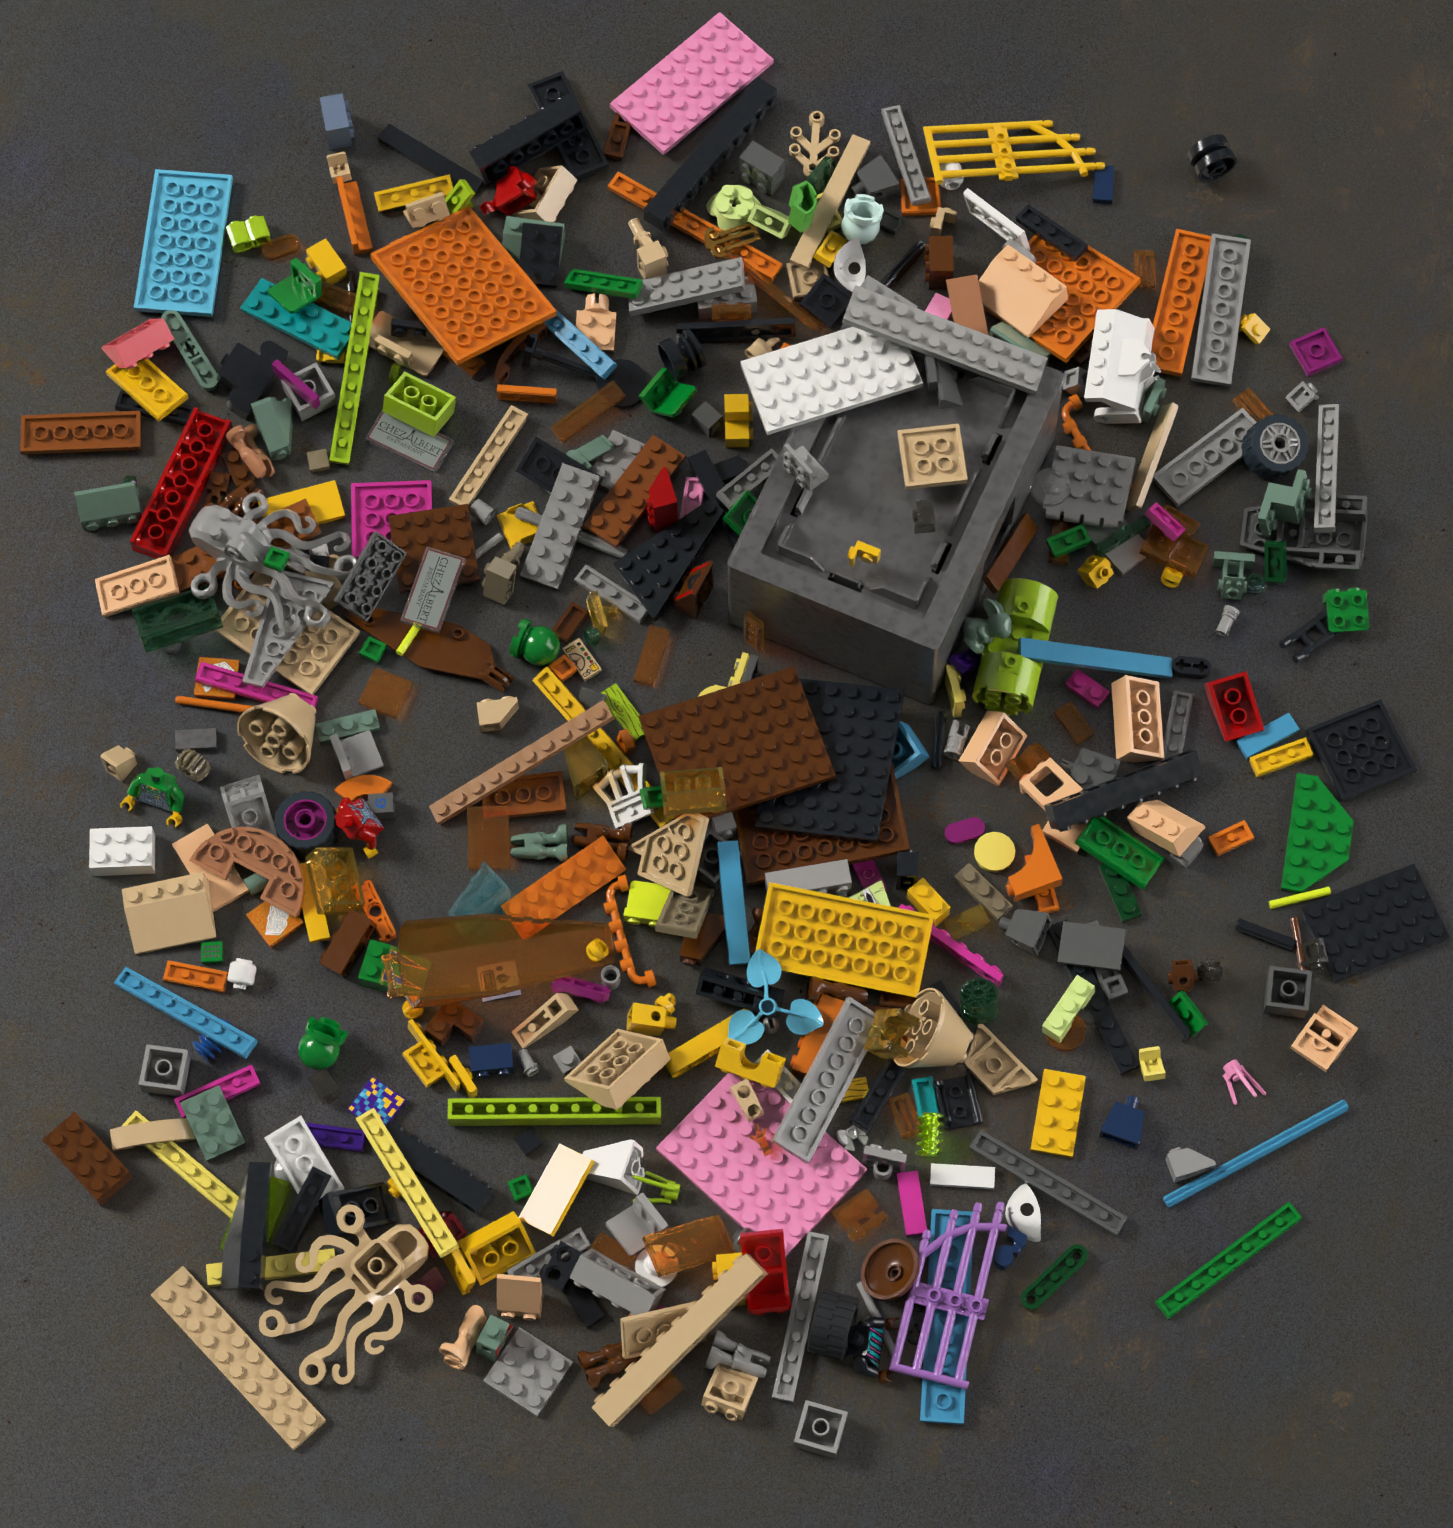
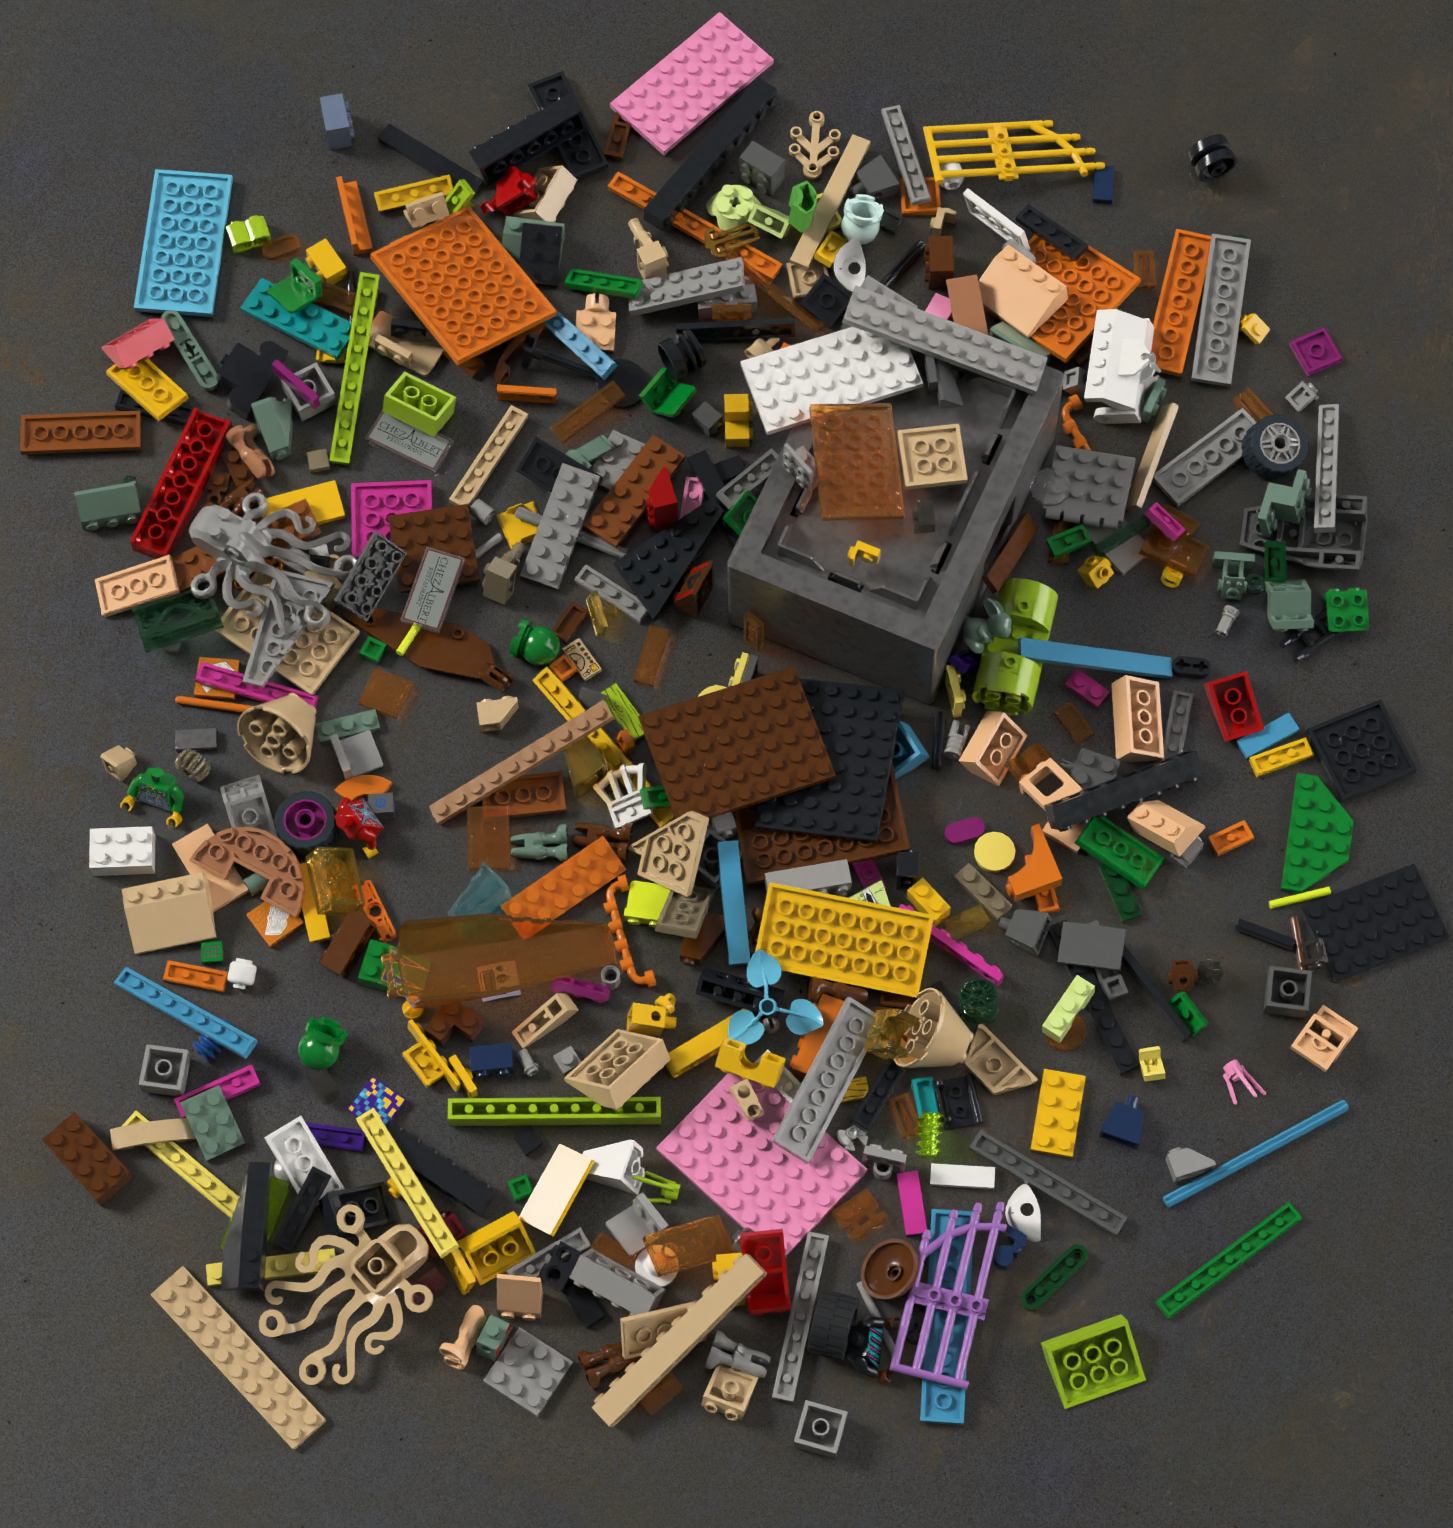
green tile [263,546,290,573] -> none
tan bracket [327,152,352,184] -> none
clear neon green tile [388,363,401,383] -> none
clear green plate [583,625,601,645] -> none
yellow tile [586,938,609,962] -> none
clear yellow brick [660,767,727,816] -> none
clear orange bar [749,1123,772,1156] -> none
clear green plate [805,156,836,195] -> none
none -> clear orange plate [809,403,905,521]
none -> lime slope [1041,1314,1146,1409]
none -> sand green bracket [1265,579,1314,632]

